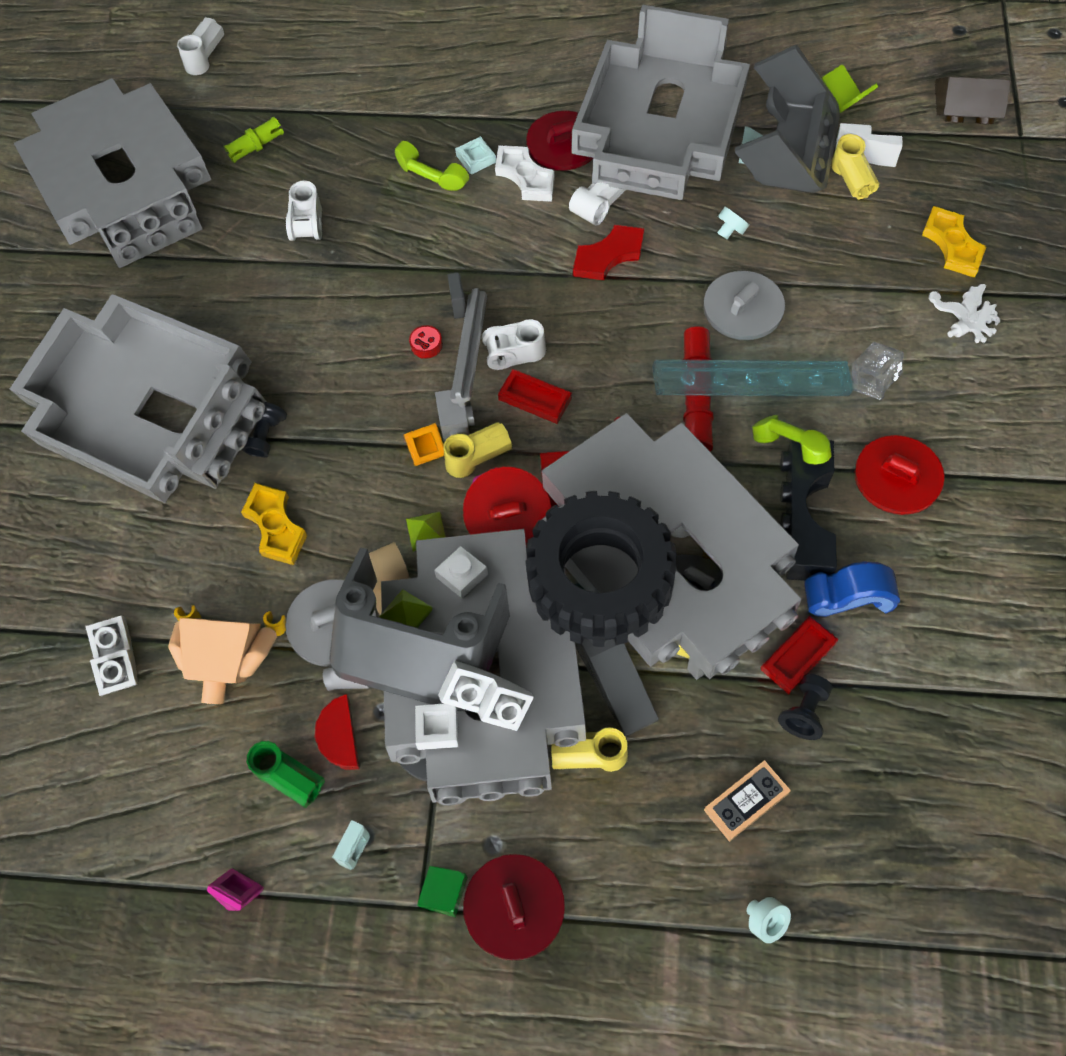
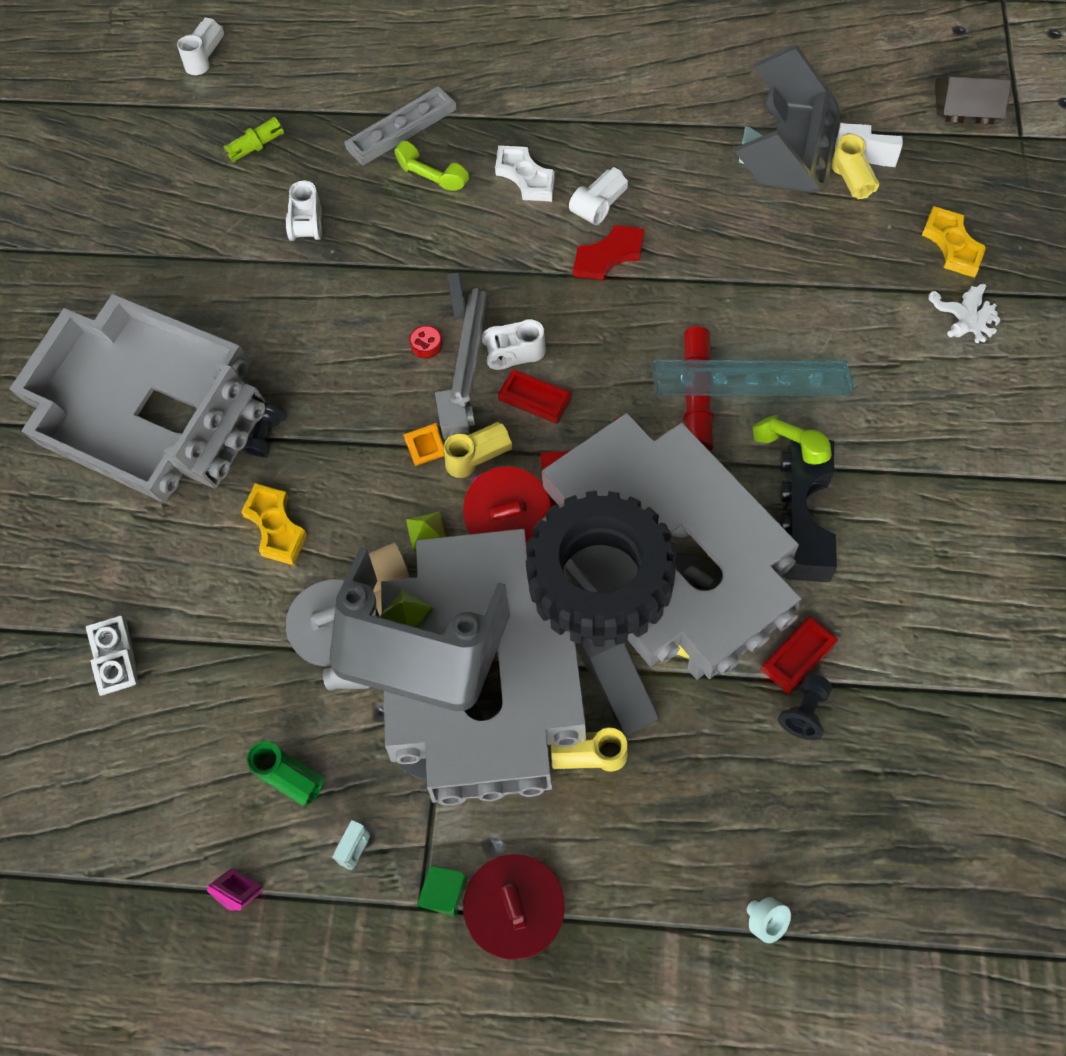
light grey panel [14,78,211,268] -> none
light nougat torso [168,605,286,704] -> none
red tile [314,694,360,770] -> none
white plate [415,704,458,750] -> none
white plate [434,546,488,598] -> none
white slope [438,660,534,731] -> none
light aqua tile [455,136,496,175] -> none
dark red shield [526,111,593,171] -> none
light grey panel [572,5,750,200] -> none
light grey shield [703,271,785,340] -> none
tile [704,760,791,842] -> none
light aqua tile [717,206,750,239] -> none
blue animal [804,561,900,617] -> none
lime bracket [821,65,879,113] -> none
clear brick [851,342,904,400] -> none
red shield [855,435,944,515] -> none
none -> light grey tile [344,86,457,166]

